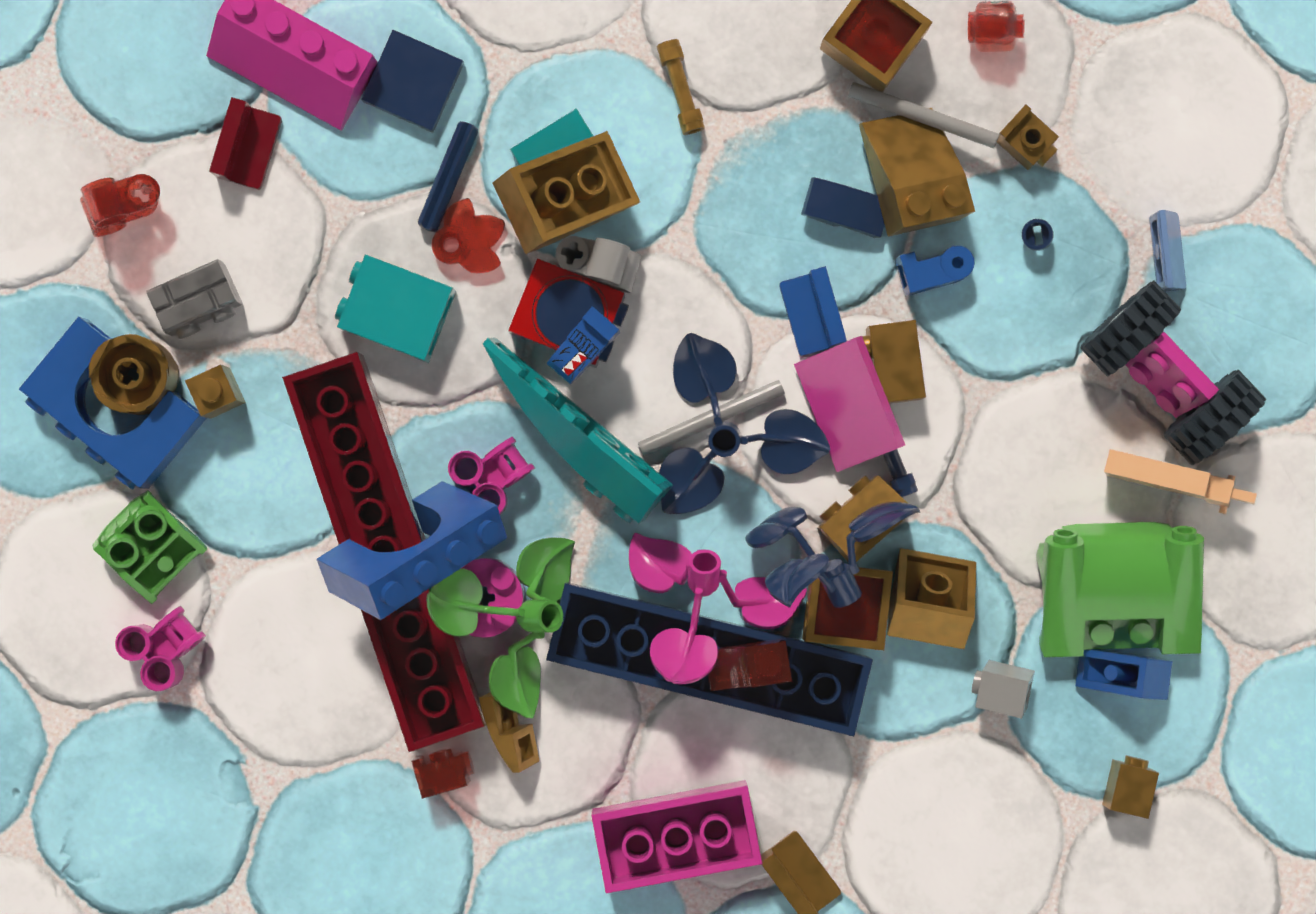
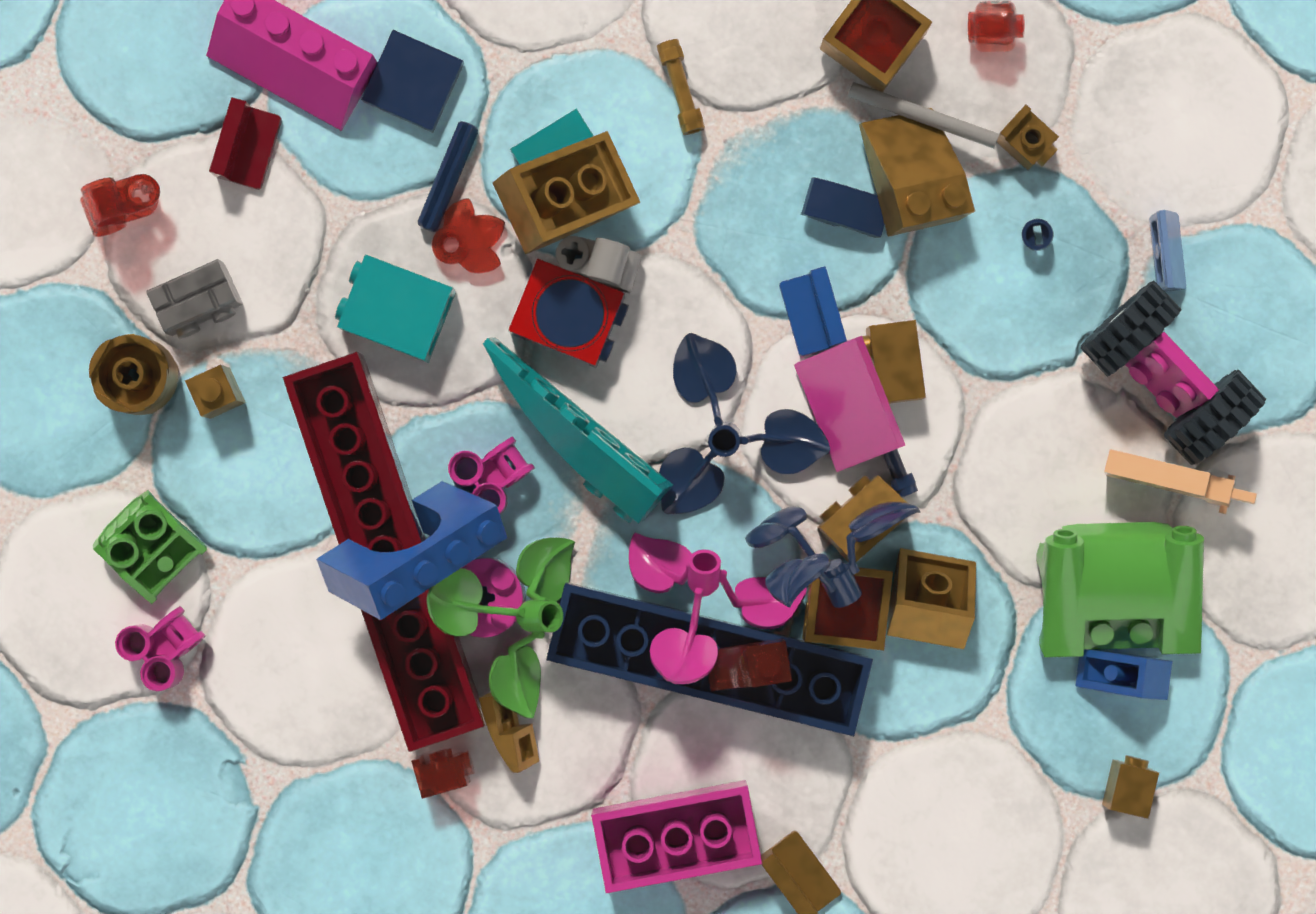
blue arch [19,316,207,490] -> none
blue leg [547,306,620,385] -> none
light grey piece [638,380,785,456] -> none
blue leg [895,246,975,297] -> none
light grey brick [971,660,1035,719] -> none

